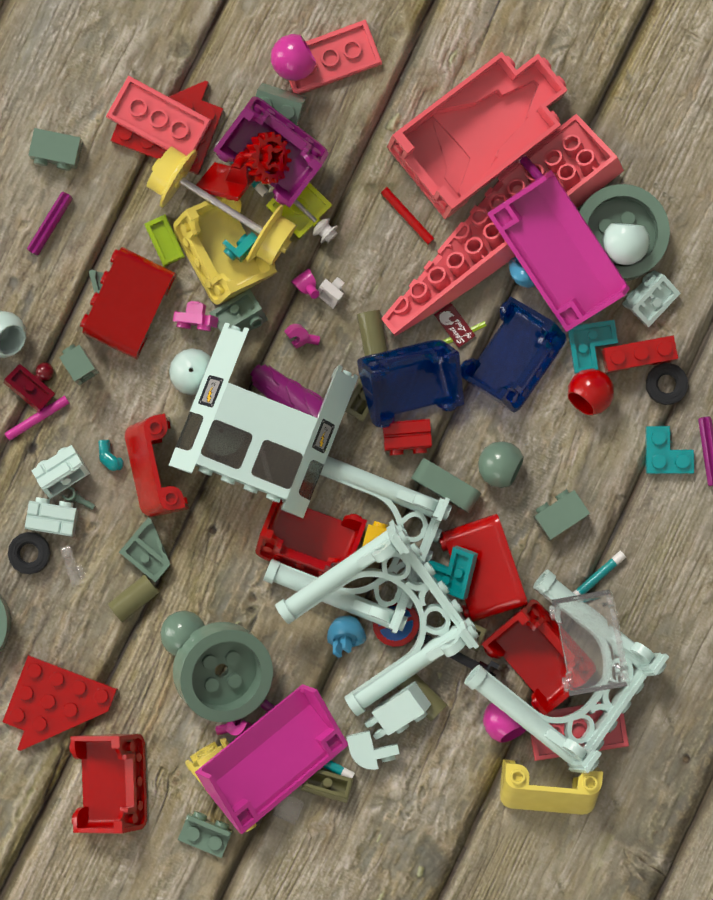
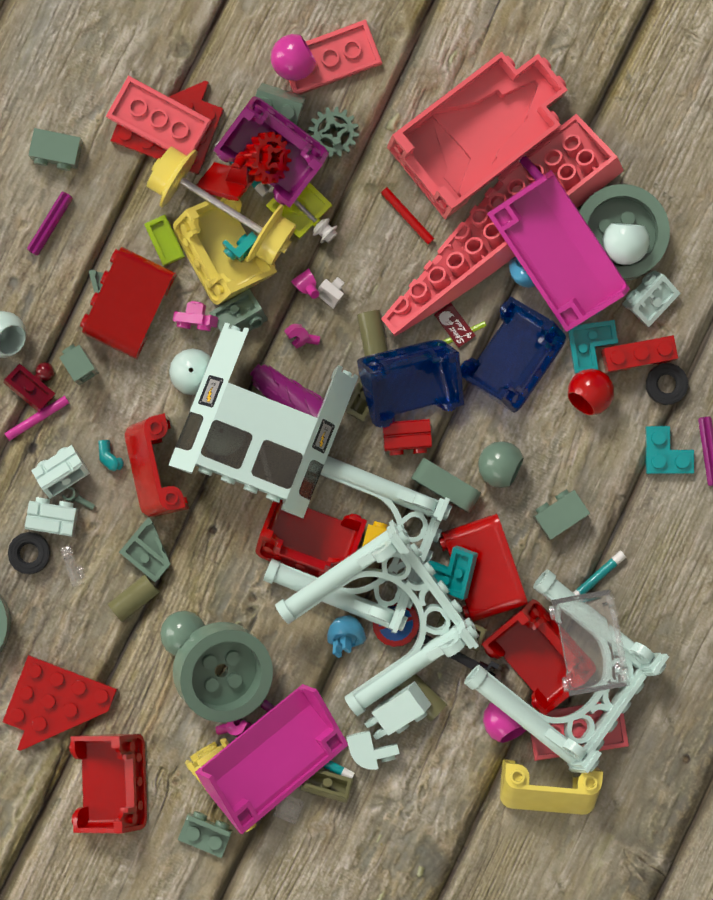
none -> sand green gear [308,107,359,159]

